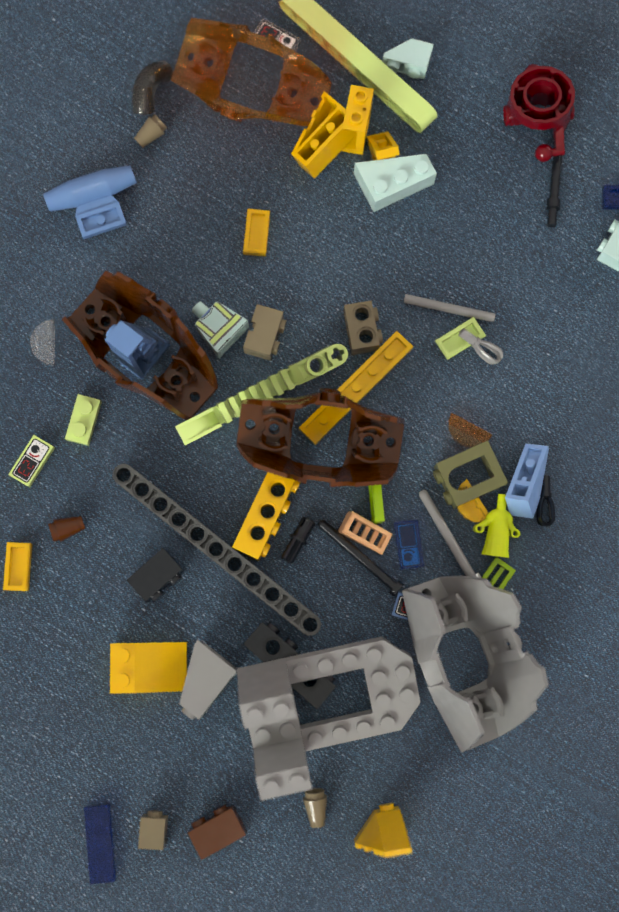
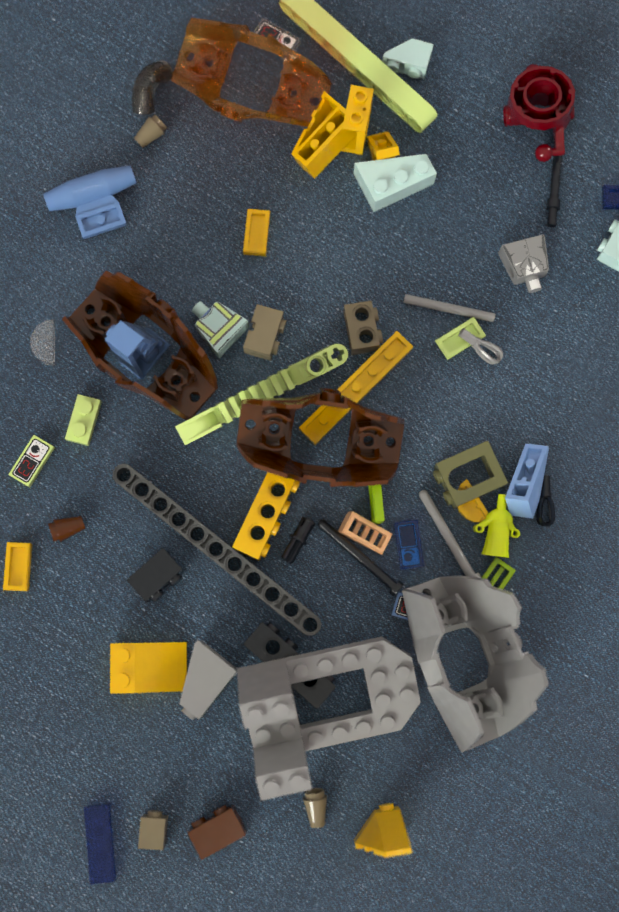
clear orange tile [448,413,493,448] -> none
none -> light grey torso [498,234,549,293]

